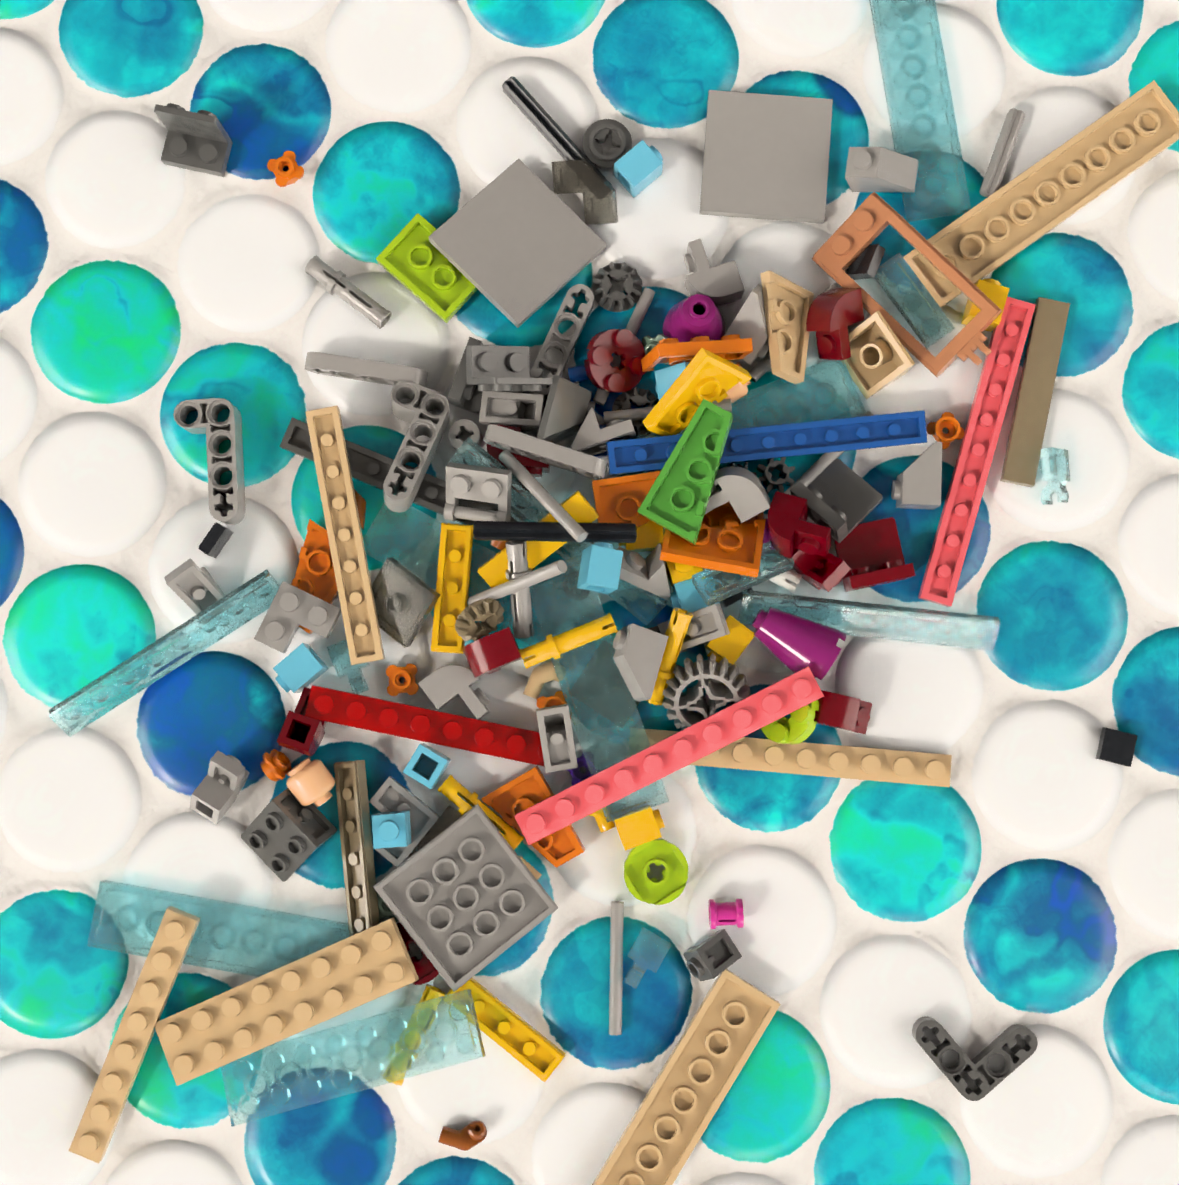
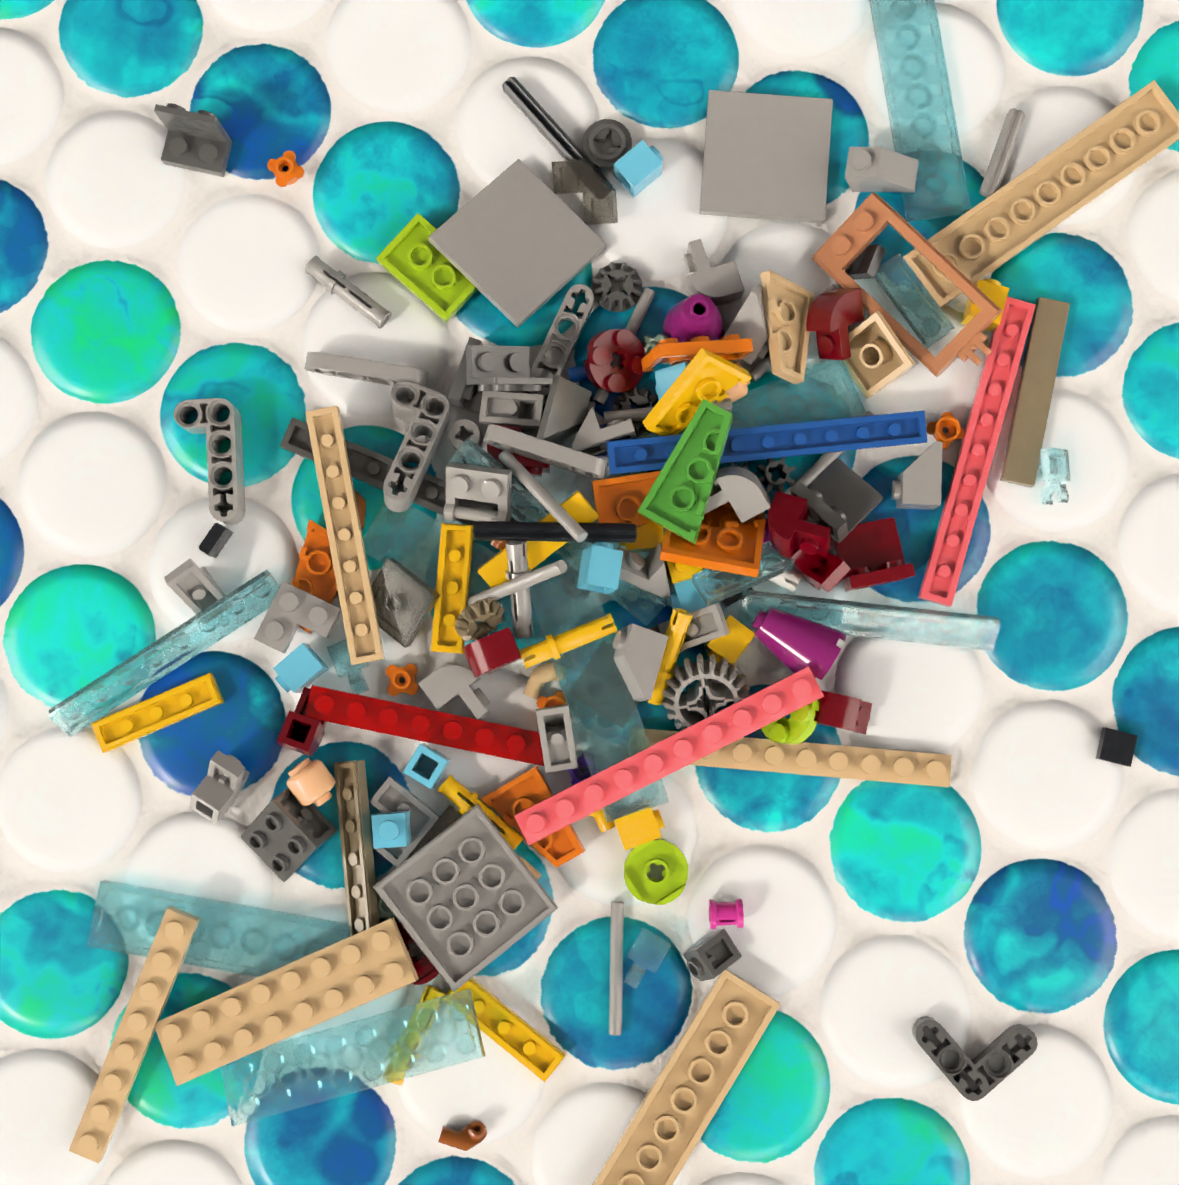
orange plate [260,749,292,781] -> none
none -> yellow tile [91,673,224,753]

